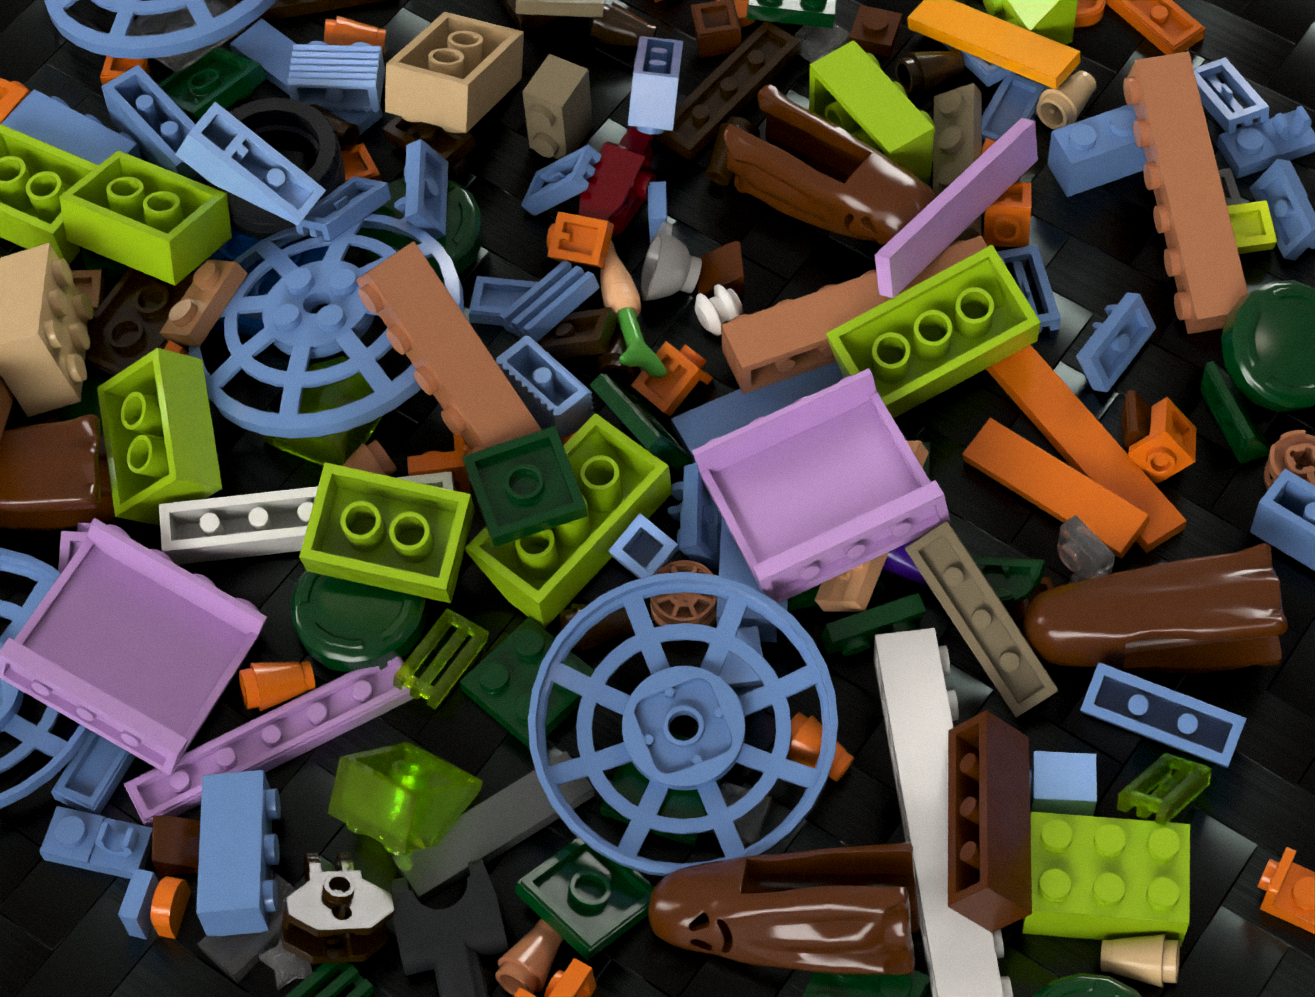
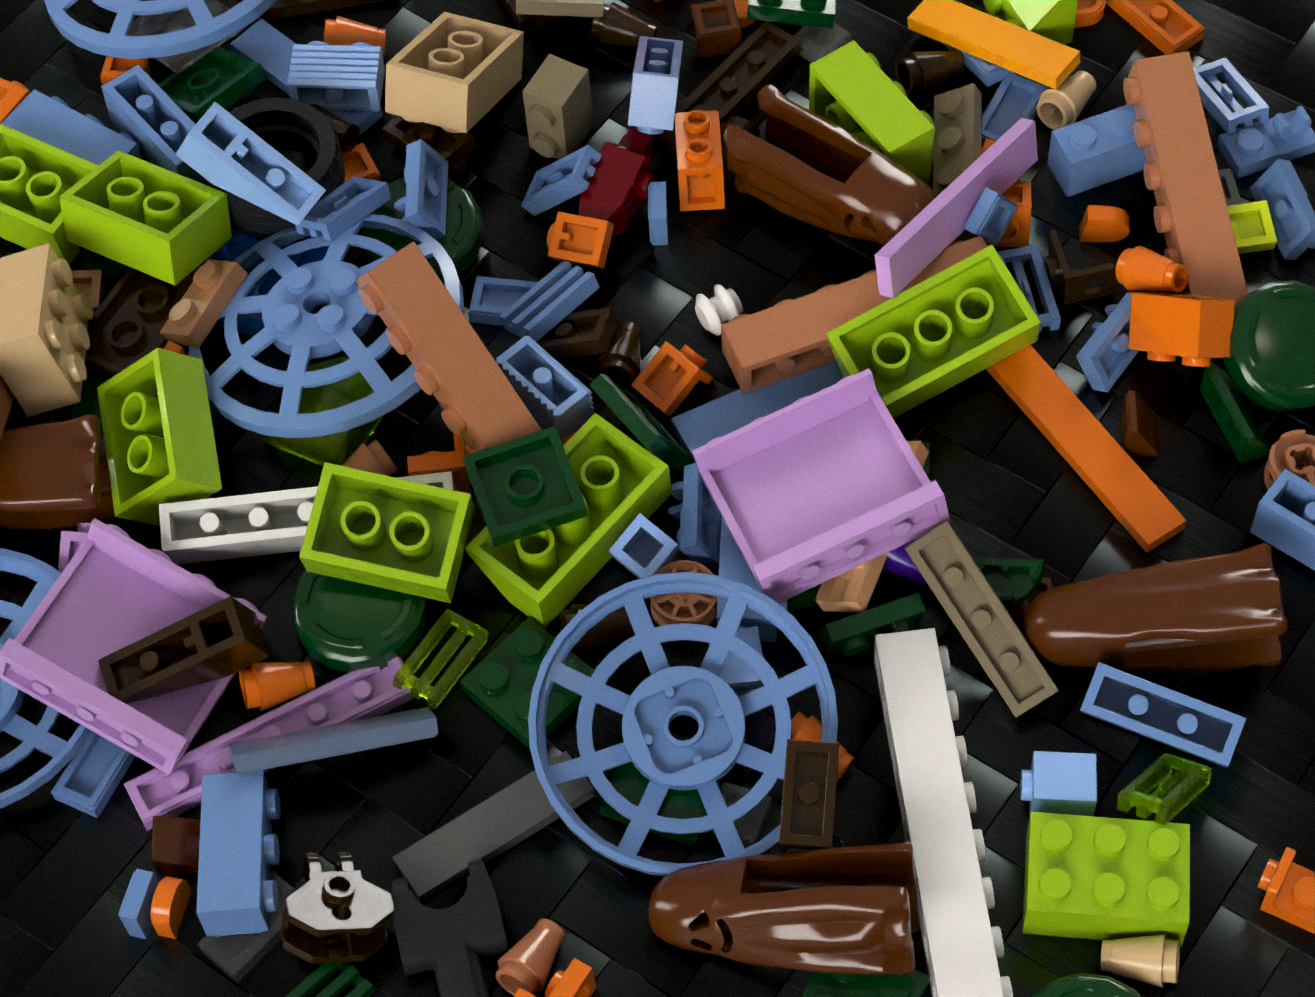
medium blue plate [39,806,153,879] -> none
clear piece [258,936,313,990] -> none
clear neon green slope [328,742,483,856] -> none
dark green tile [514,837,654,961] -> none
piece [600,240,667,379] -> none
light grey piece [639,221,702,301] -> none
reddish brown slope [697,241,744,299] -> none
reddish brown plate [849,5,902,57] -> none
reddish brown brick [948,710,1032,933] -> none
orange tile [962,418,1150,559] -> none
clear bracket [1057,515,1115,584] -> none
orange bracket [1128,397,1197,483] -> none
none -> dark brown slope [98,596,270,704]
none -> sand blue tile [229,707,439,774]
none -> orange bracket [674,110,725,211]
none -> dark brown plate [778,739,840,850]
none -> medium blue tile [963,187,1018,245]
none -> dark brown bracket [1044,229,1117,305]
none -> orange tile [1079,205,1130,242]
none -> orange cone [1115,246,1189,293]
none -> orange brick [1128,292,1235,367]

